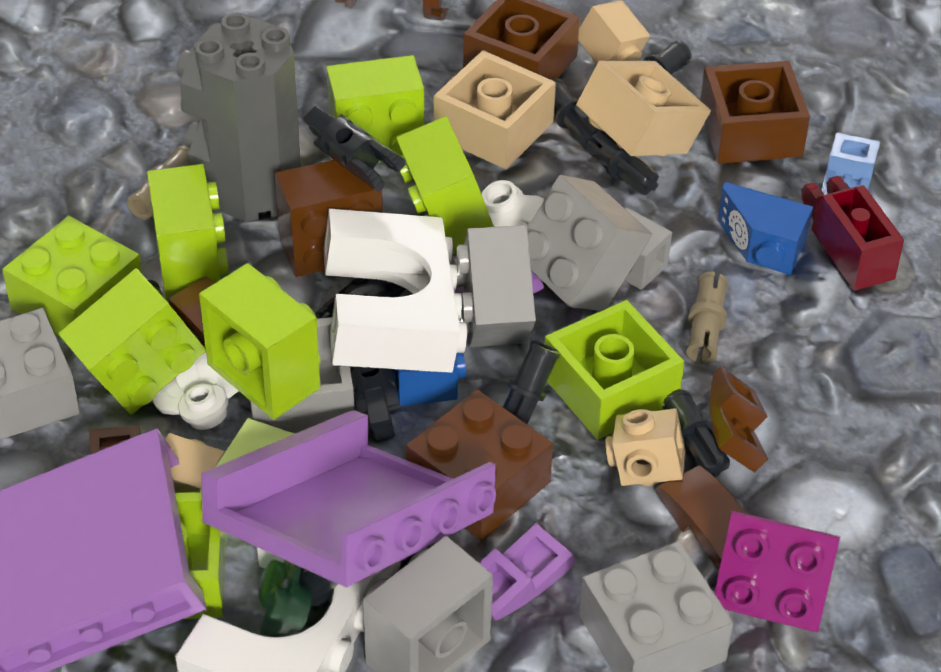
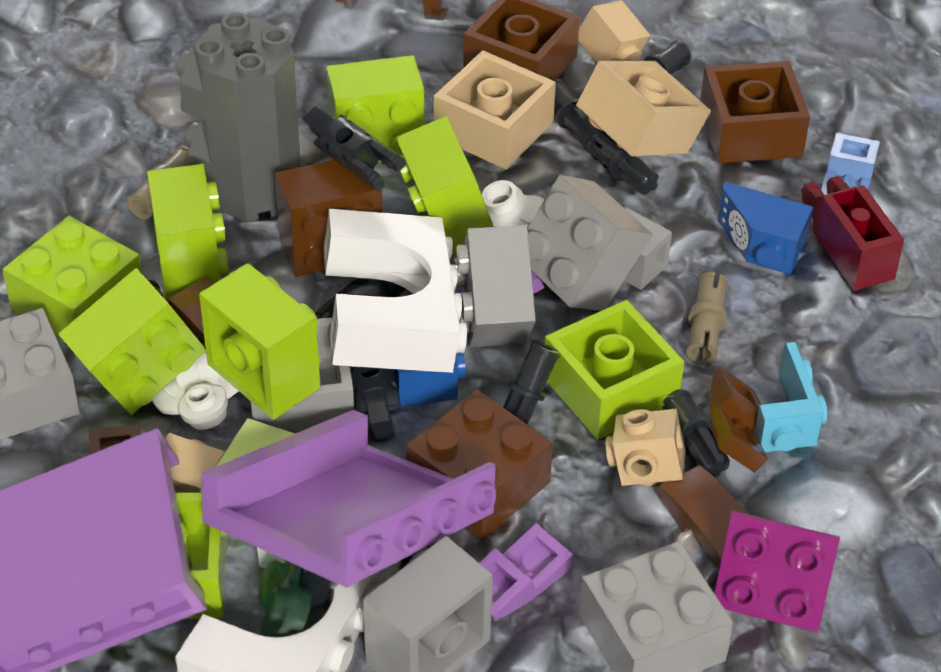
none -> medium azure bracket [755,342,827,452]

